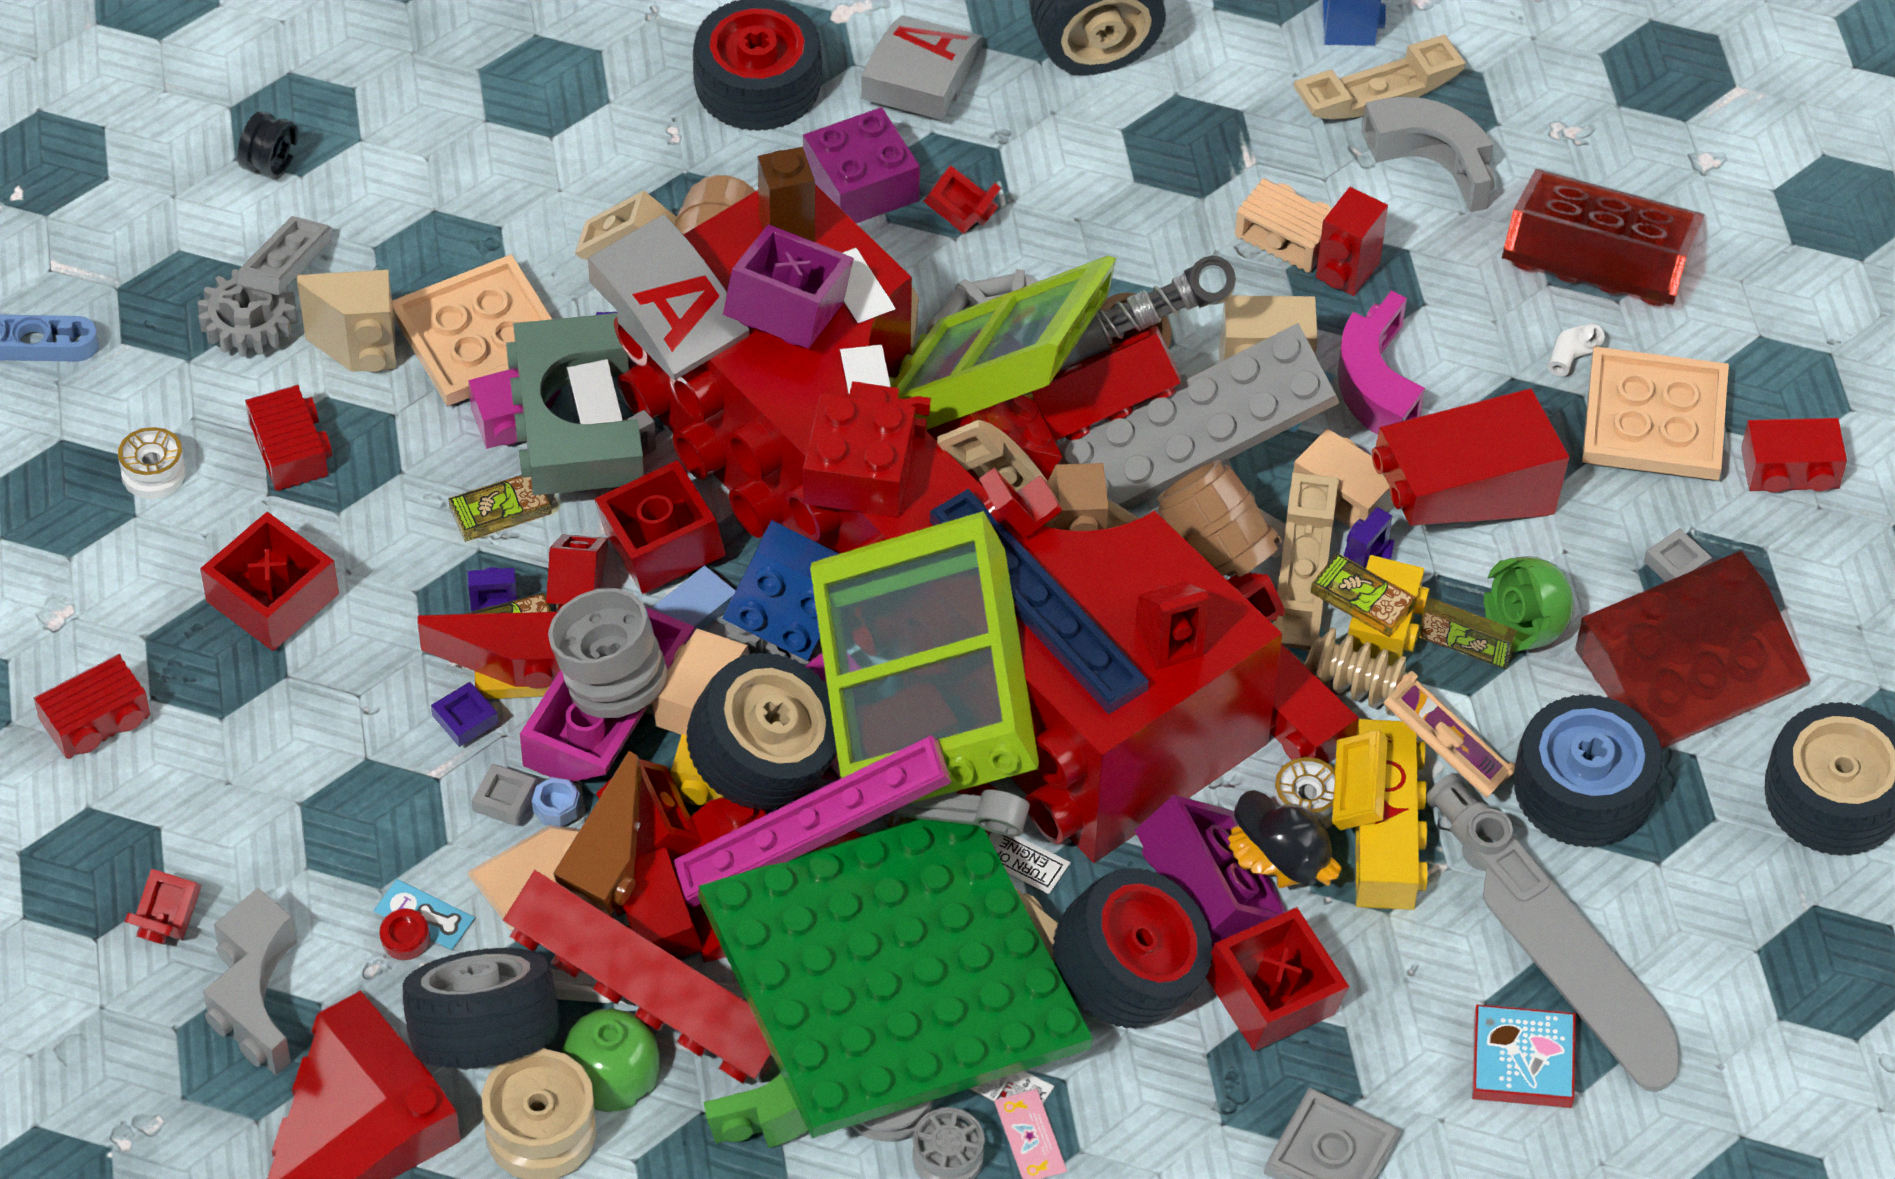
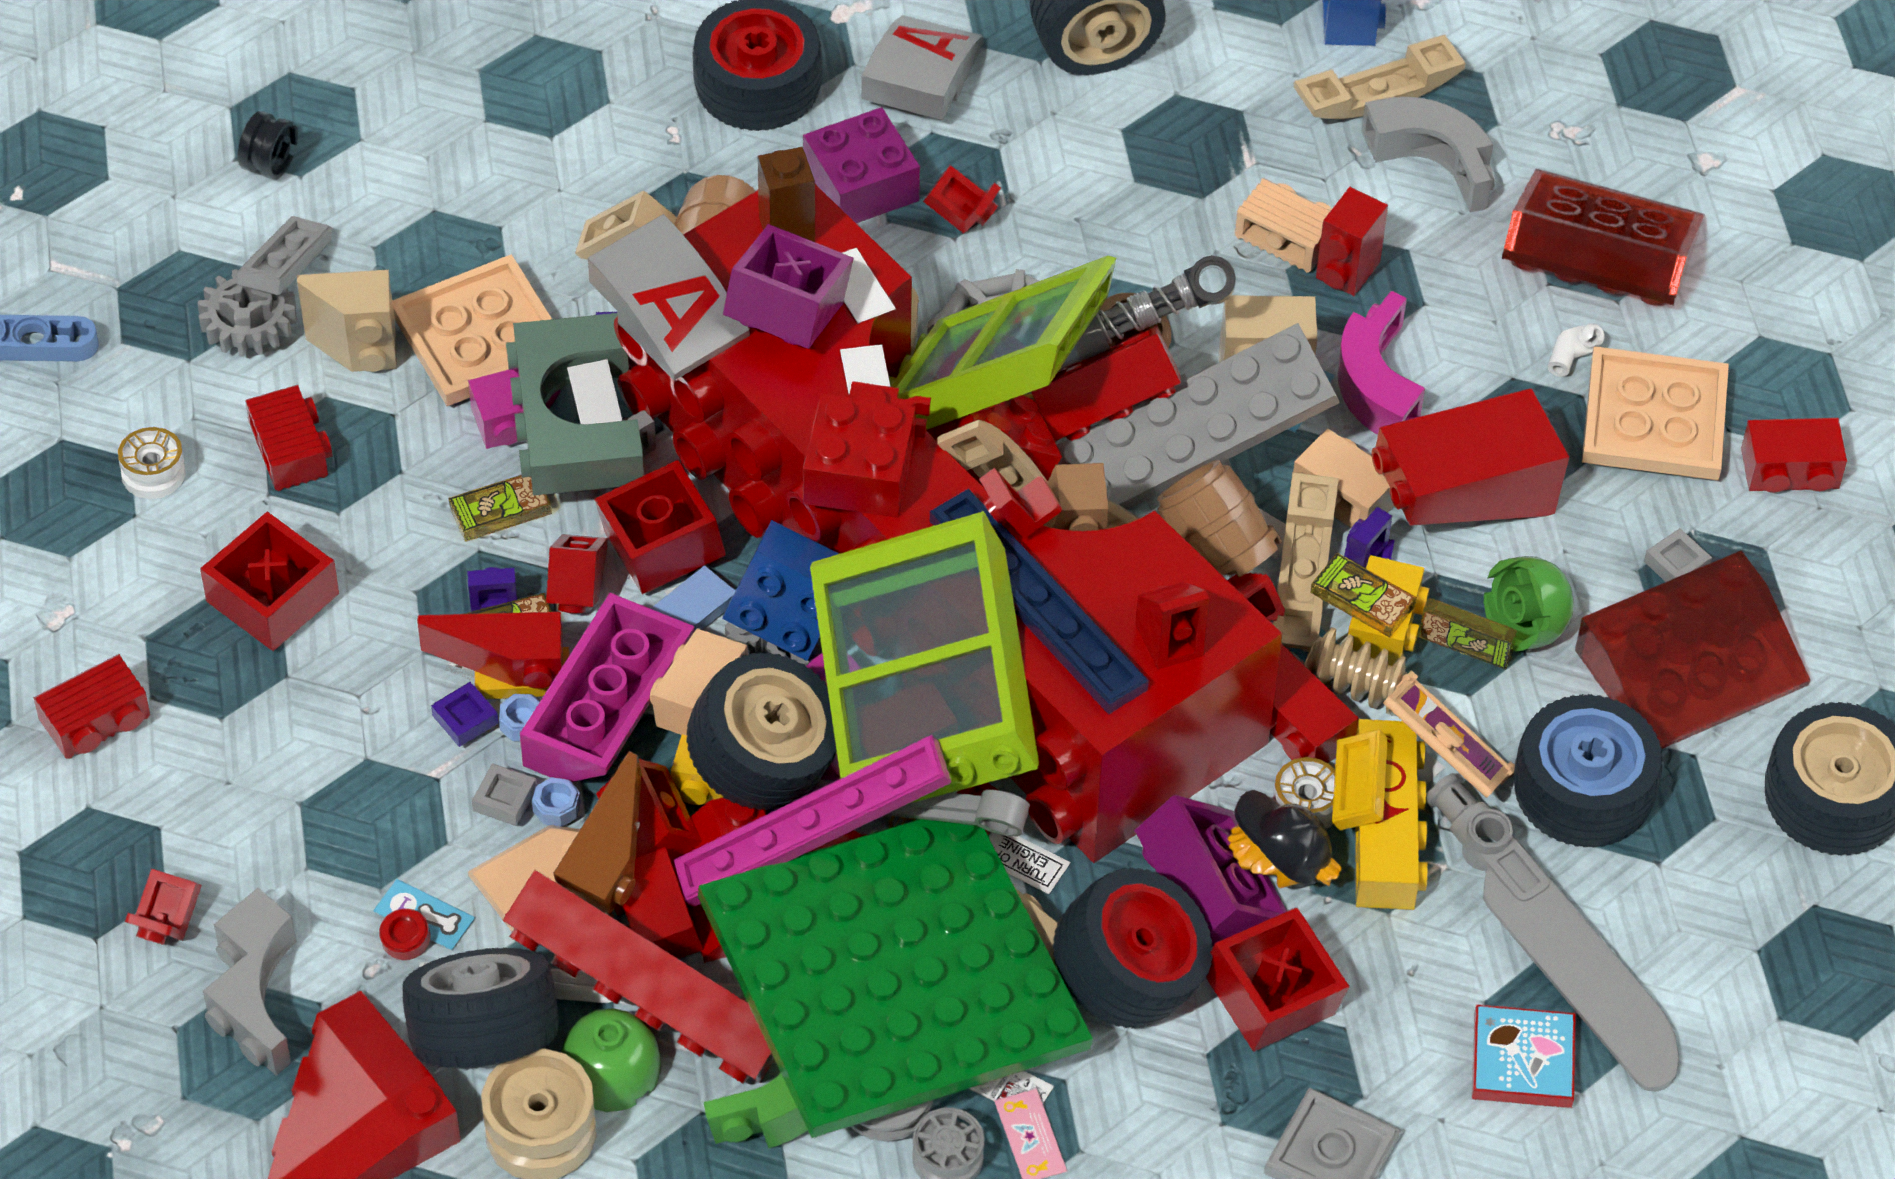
light grey wheel [548,588,668,718] -> none
none -> light blue tile [499,694,540,741]

